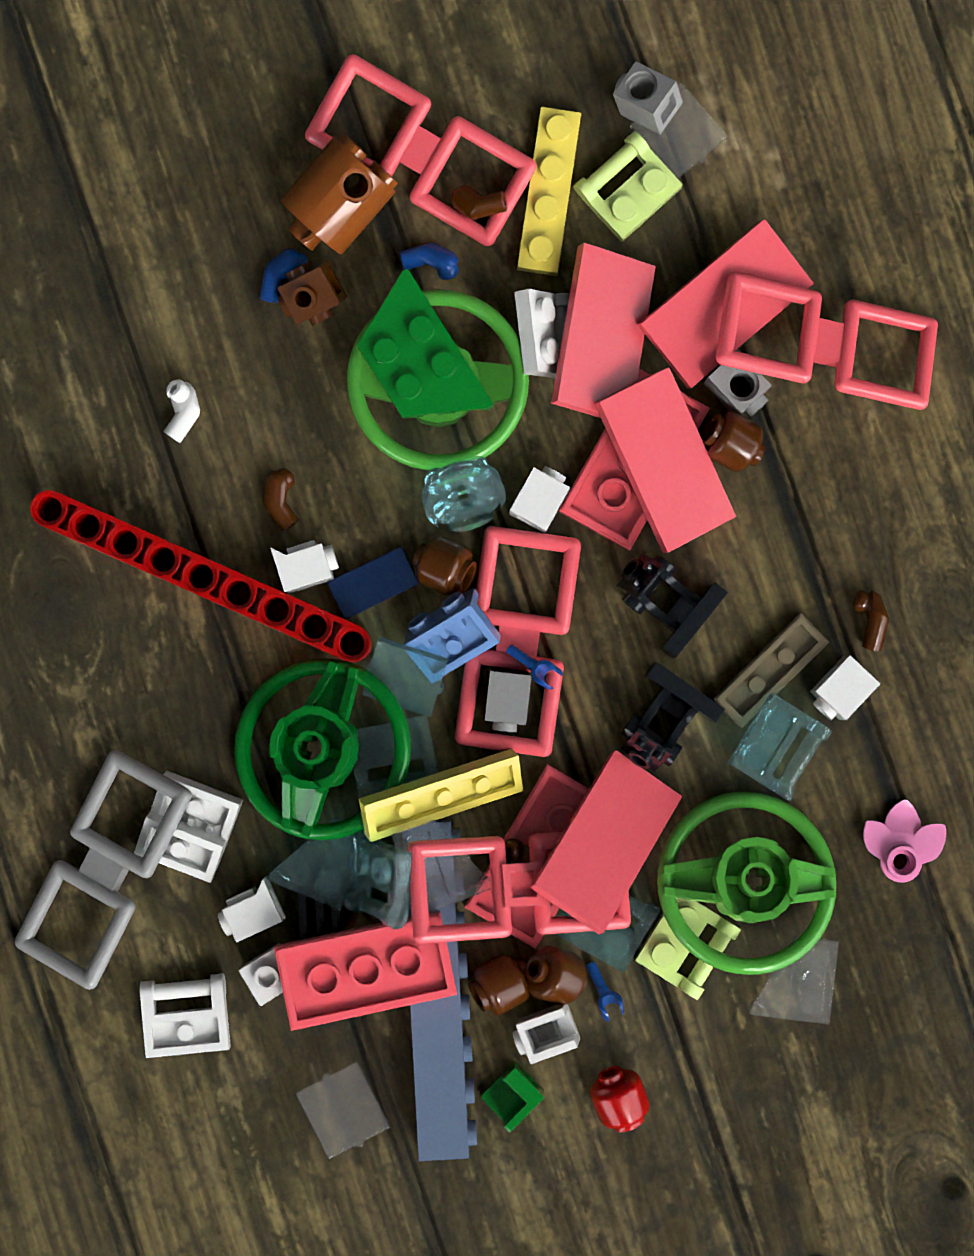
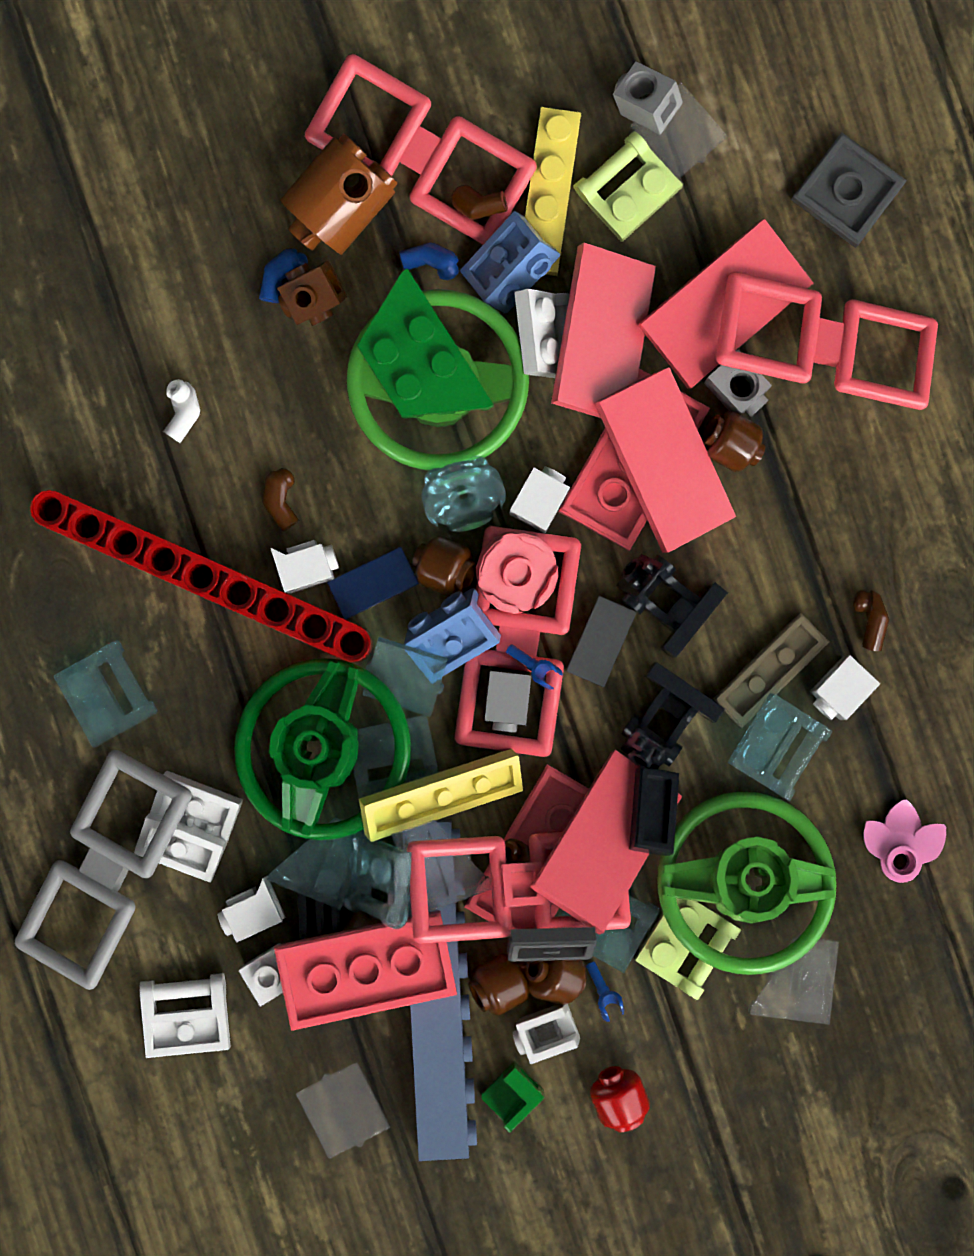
none -> clear light blue plate [53,640,158,748]
none -> medium blue bracket [460,211,560,313]
none -> coral tile [476,530,558,614]
none -> dark grey tile [507,927,597,962]
none -> dark grey tile [566,596,637,688]
none -> black tile [629,766,679,856]
none -> dark grey tile [791,132,907,248]

